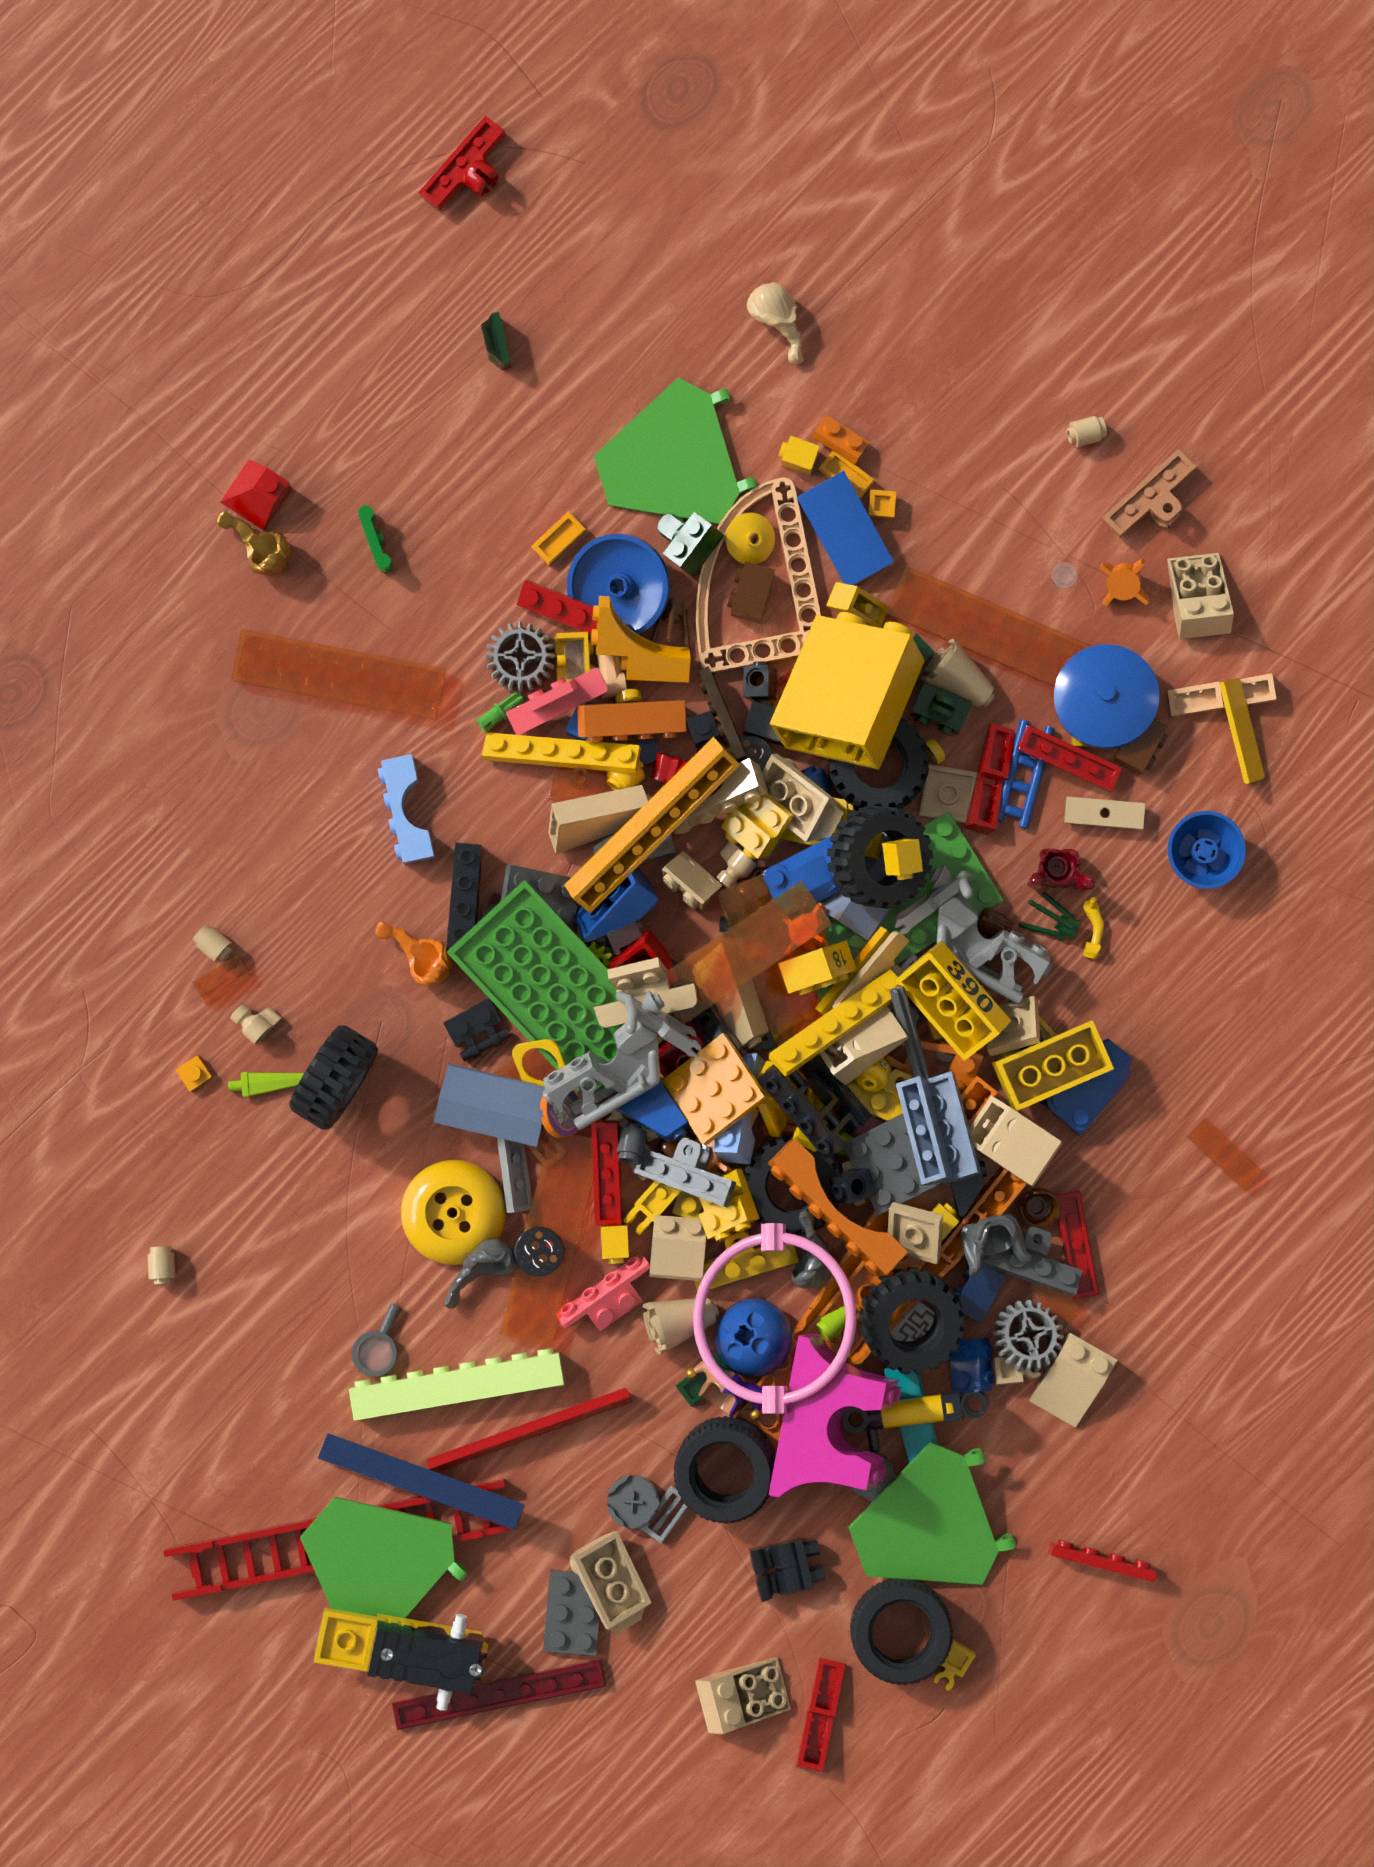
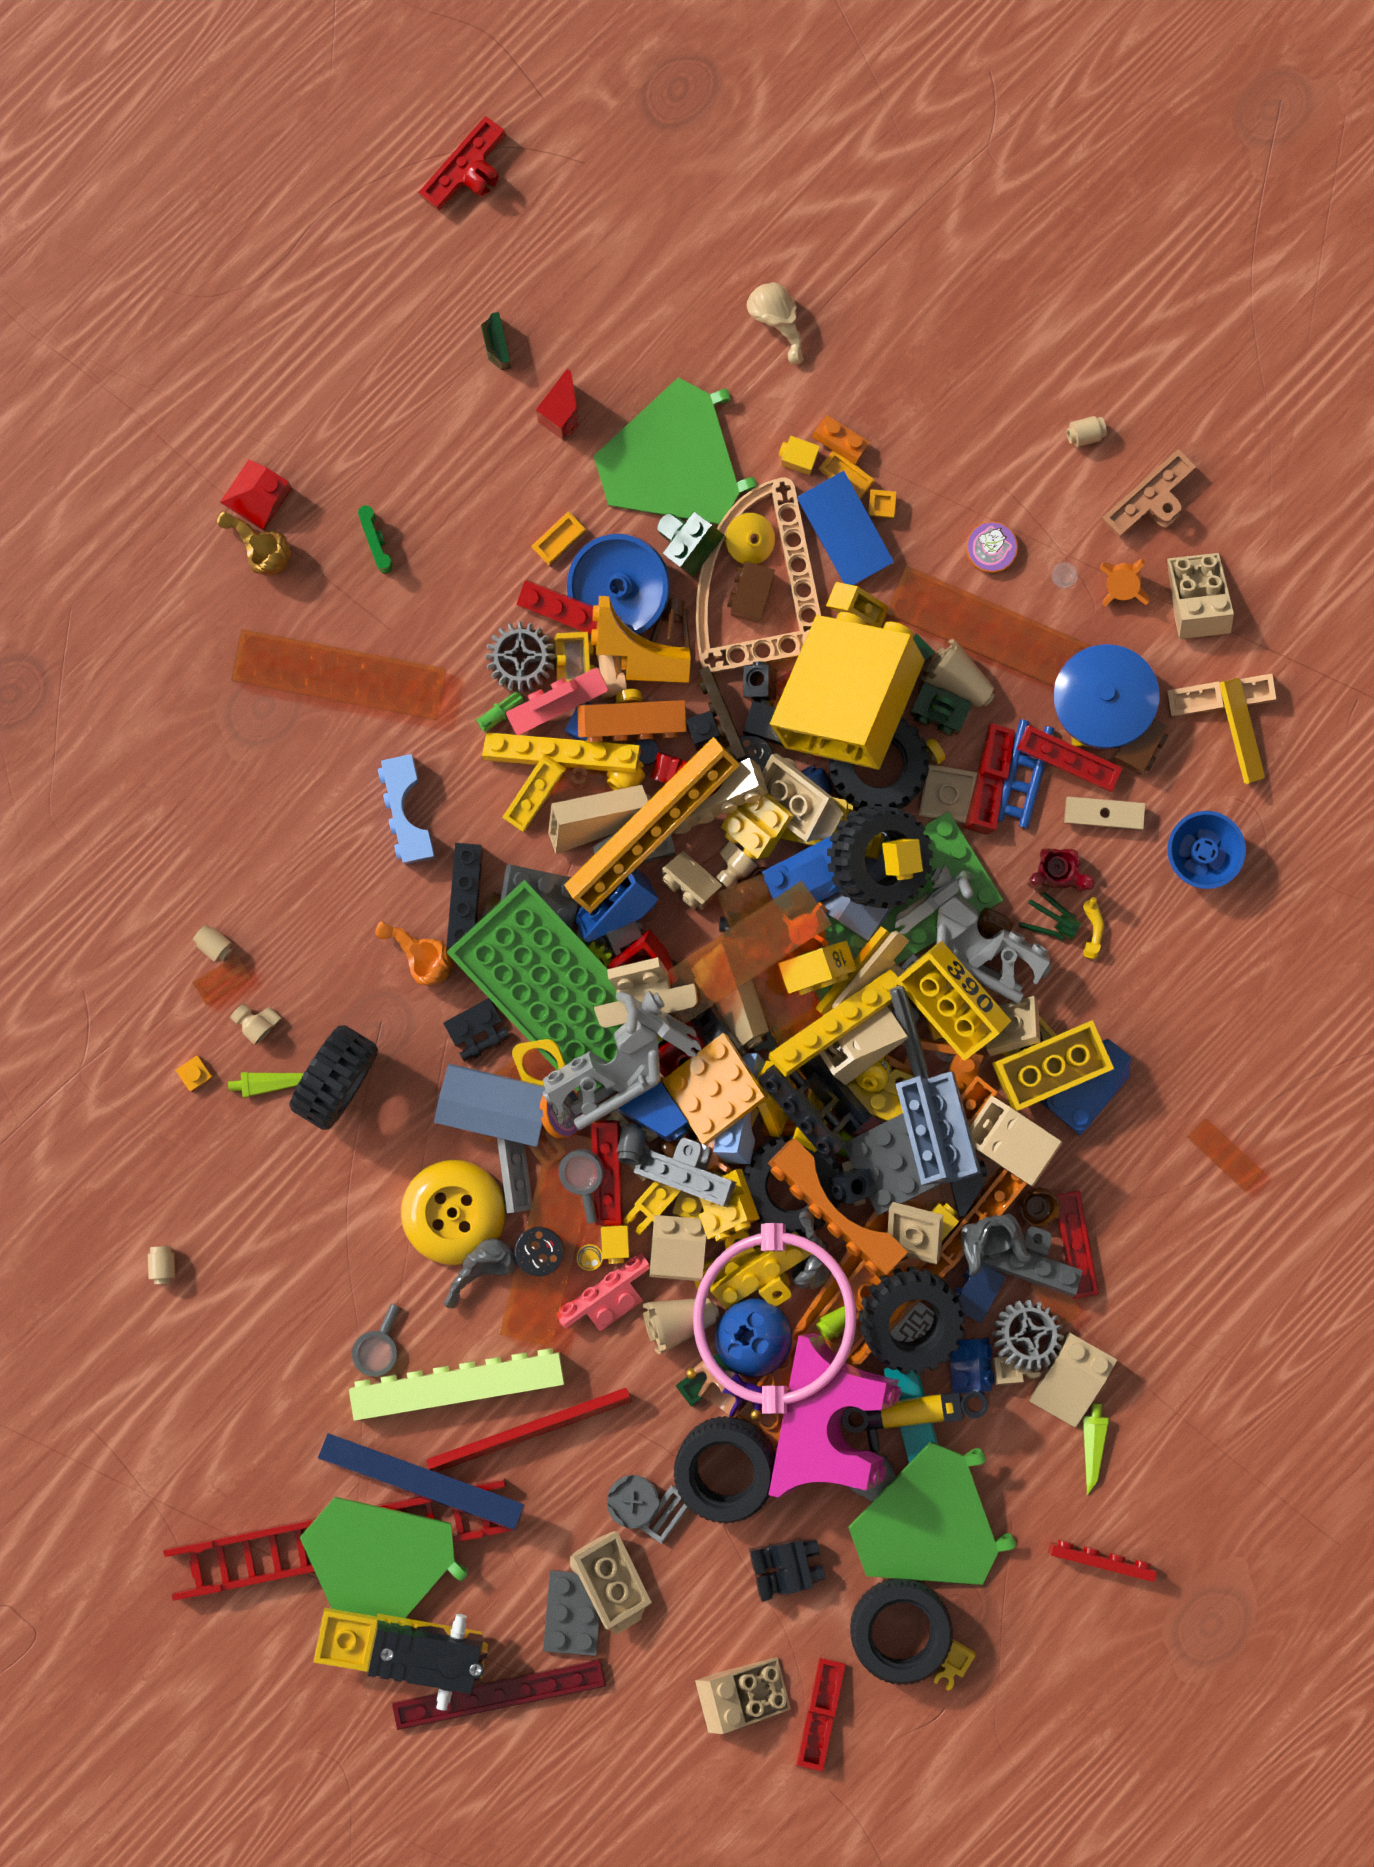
none -> yellow tile [502,754,566,832]
none -> red slope [536,369,579,440]
none -> piece [559,1149,605,1223]
none -> yellow tile [577,1244,603,1271]
none -> yellow plate [710,1231,812,1309]
none -> tile [966,521,1018,573]
none -> lime bar [1082,1403,1109,1495]

